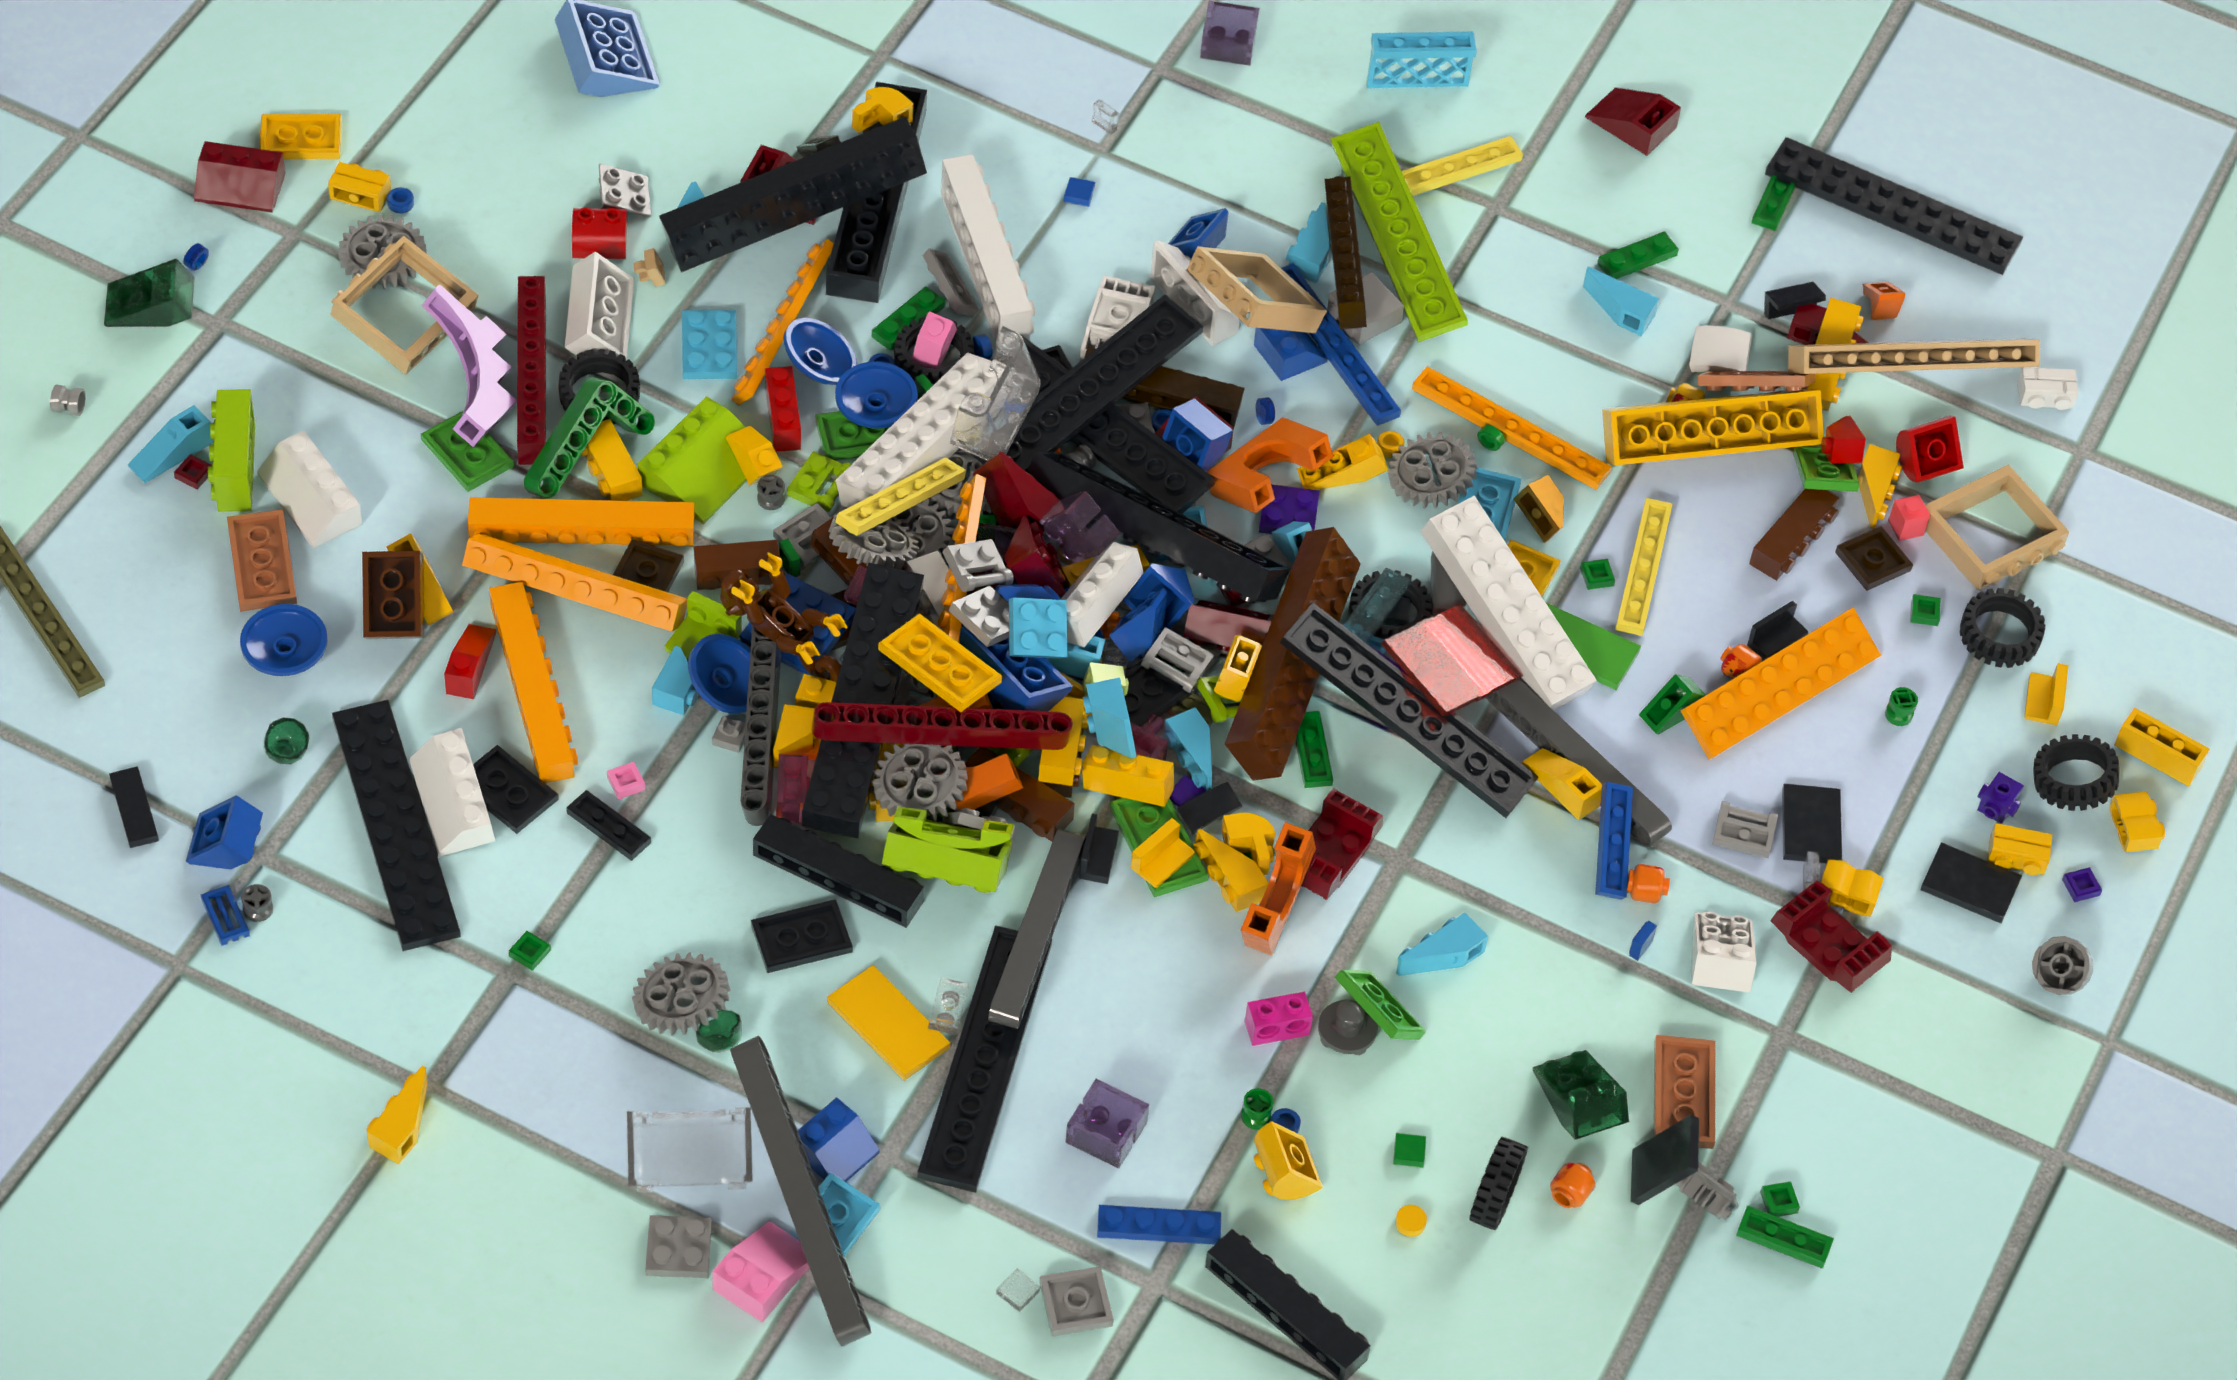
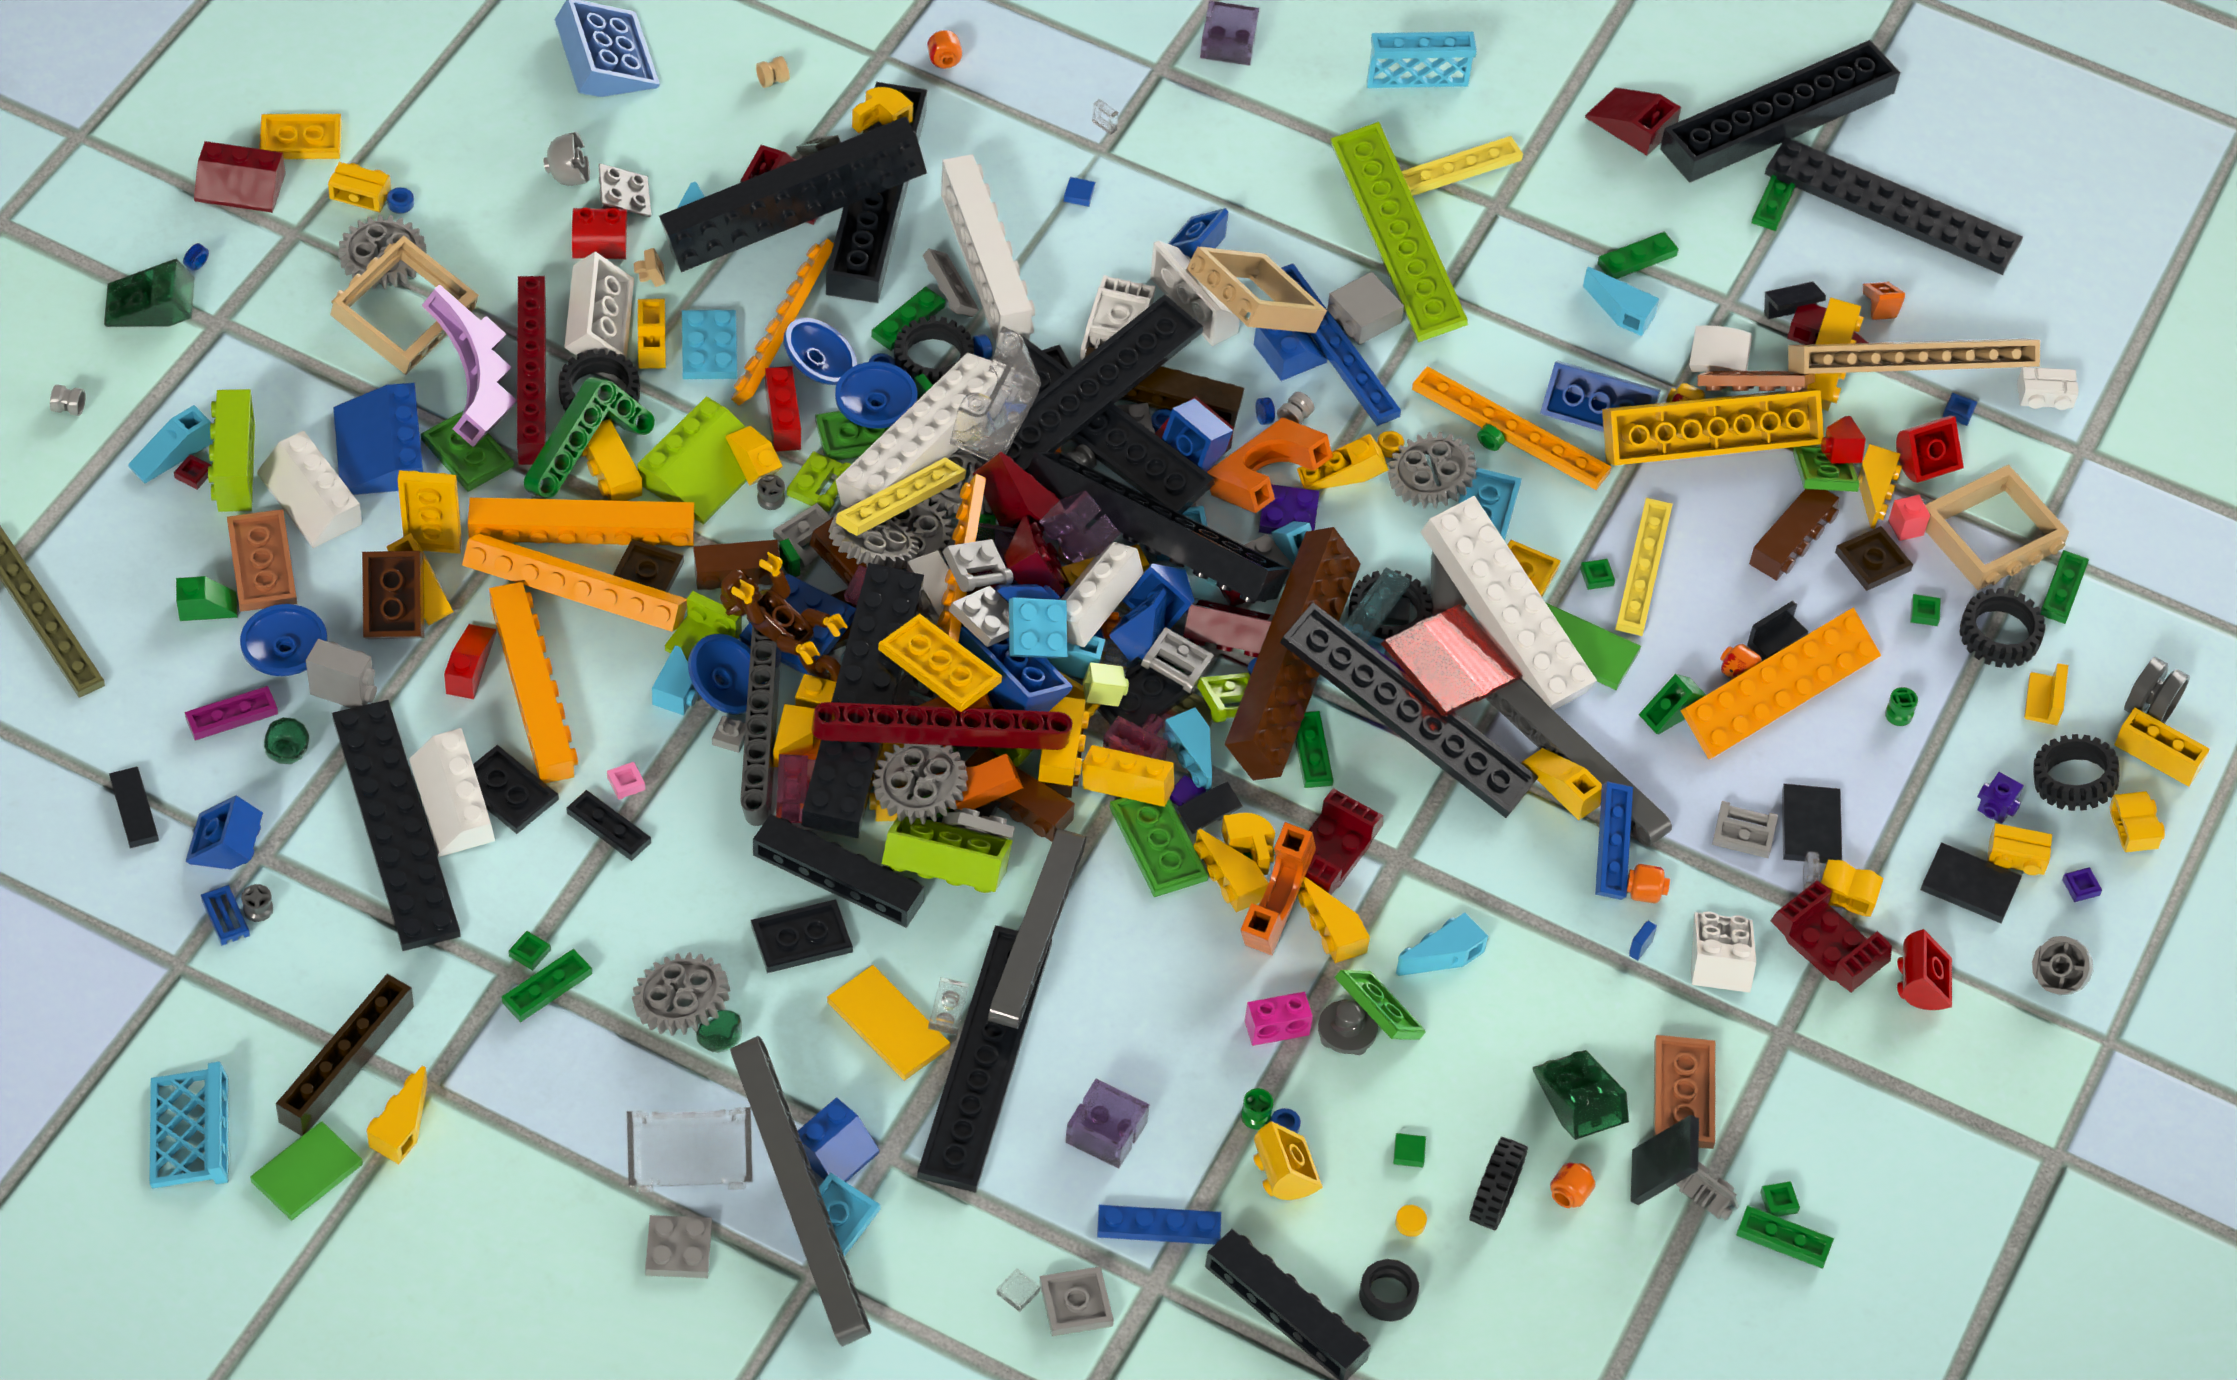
bright pink slope [712,1221,810,1323] -> none
lime slope [893,806,1014,849] -> none
bright pink slope [912,311,957,369] -> none
black panel [1079,813,1119,884] -> none
medium azure slope [1083,677,1137,759] -> none
yellow panel [1130,818,1195,888] -> none
yellow brick [1214,635,1262,702] -> none
medium azure slope [1286,202,1330,283] -> none
dark brown brick [1324,176,1367,330] -> none
pearl gold slope [1513,475,1564,543] -> none
none -> medium azure fence [150,1062,228,1189]
none -> green slope [176,576,237,621]
none -> magenta plate [184,686,278,741]
none -> bright green tile [250,1121,363,1221]
none -> dark brown brick [276,974,414,1136]
none -> light grey brick [306,639,377,708]
none -> blue slope [333,383,423,495]
none -> yellow plate [398,470,462,554]
none -> green plate [502,948,592,1023]
none -> light grey cylinder [544,132,590,186]
none -> yellow slope [638,299,666,369]
none -> tan wheel [756,56,790,88]
none -> orange head [927,30,962,69]
none -> light grey wheel [1277,392,1314,424]
none -> yellow slope [1297,877,1370,963]
none -> black tyre [1359,1259,1419,1322]
none -> blue slope [1540,361,1661,432]
none -> black brick [1660,40,1900,183]
none -> red brick [1897,929,1952,1010]
none -> blue tile [1942,393,1977,426]
none -> green tile [2040,550,2089,624]
none -> dark grey wheel [2124,657,2190,724]

